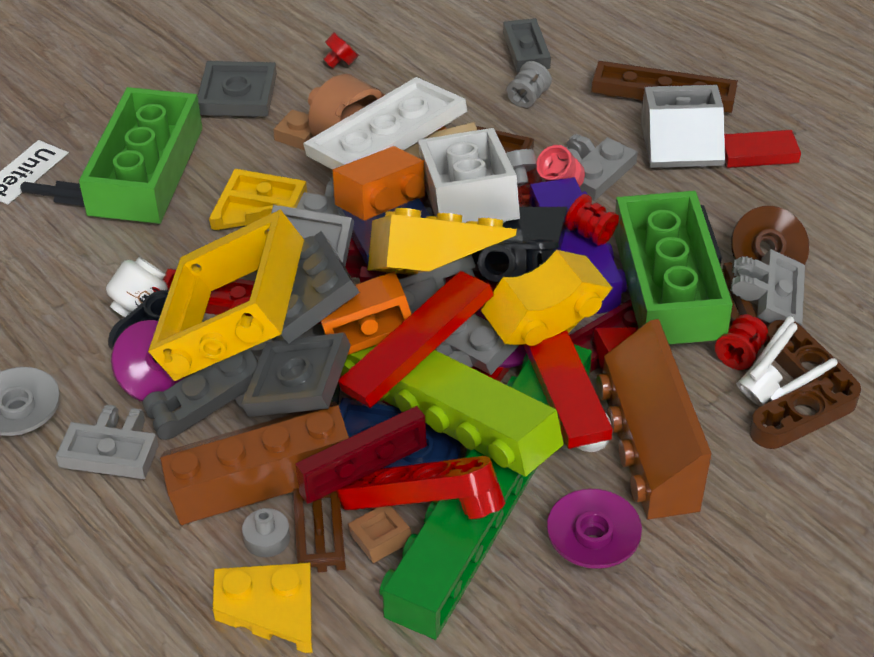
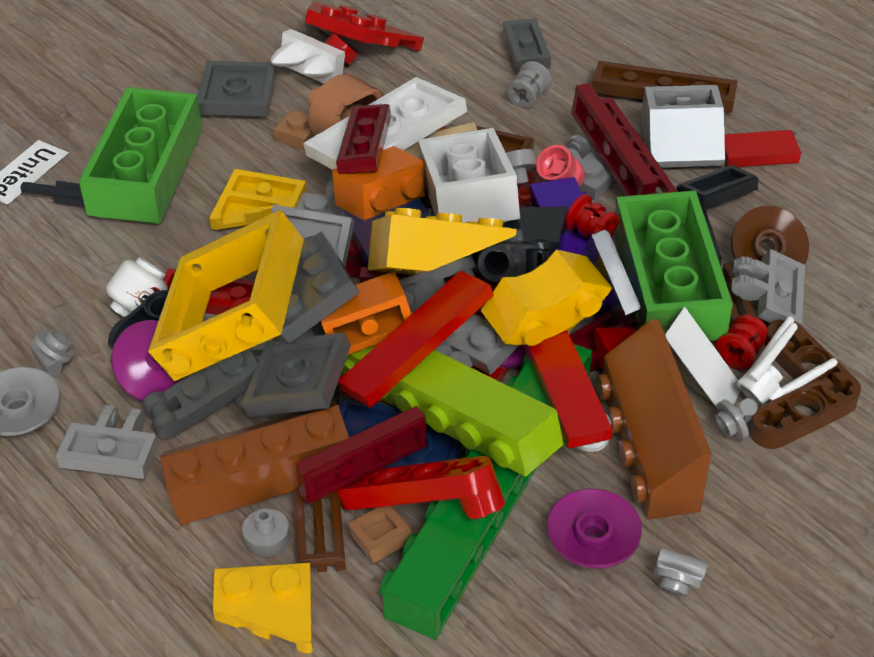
none -> light grey plate [30,329,74,376]
none -> white tile [271,29,345,84]
none -> red wing [305,1,424,51]
none -> dark red tile [336,104,391,174]
none -> dark red fence [571,83,678,196]
none -> tile [584,229,641,325]
none -> light grey plate [653,546,708,596]
none -> white sticker [665,307,741,408]
none -> black tile [676,165,759,211]
none -> light grey plate [715,398,758,441]

